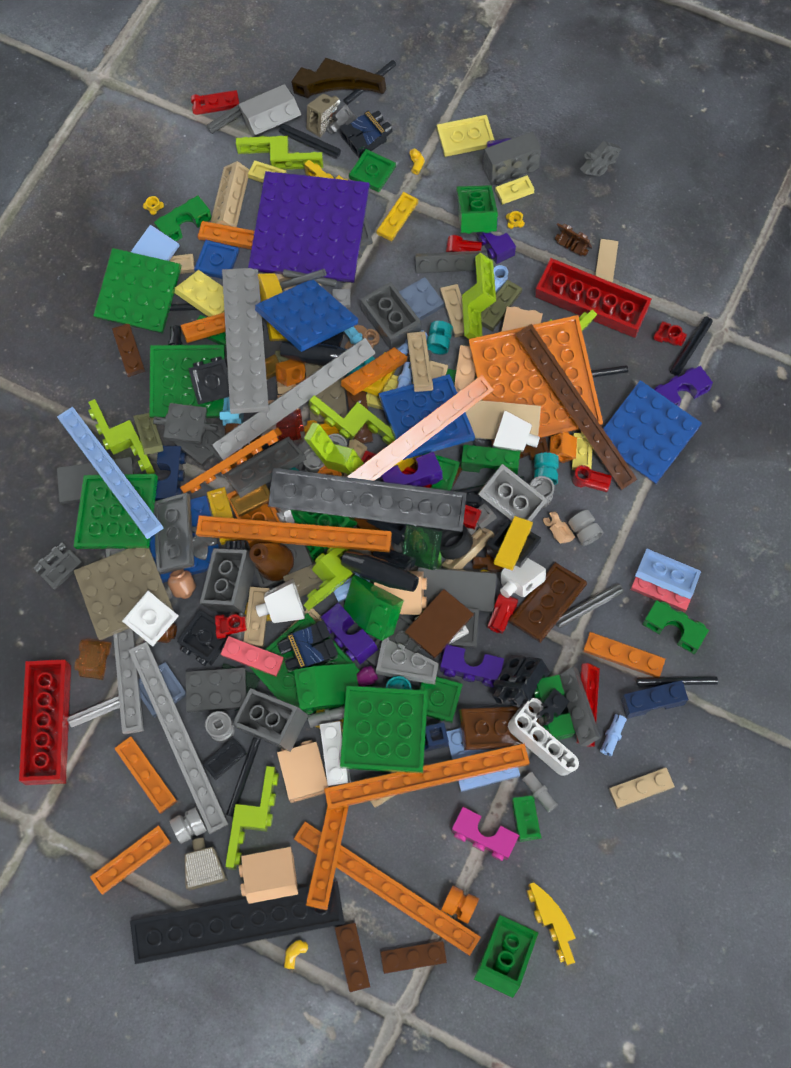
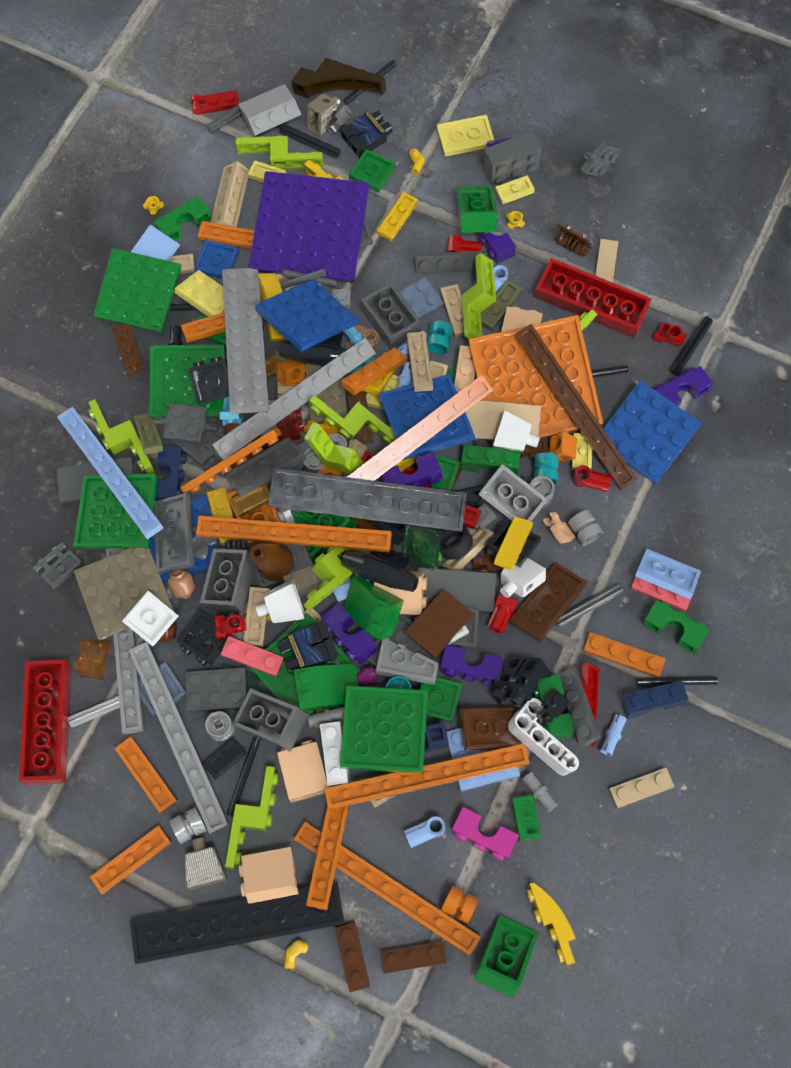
none -> light blue piece [404,816,446,848]

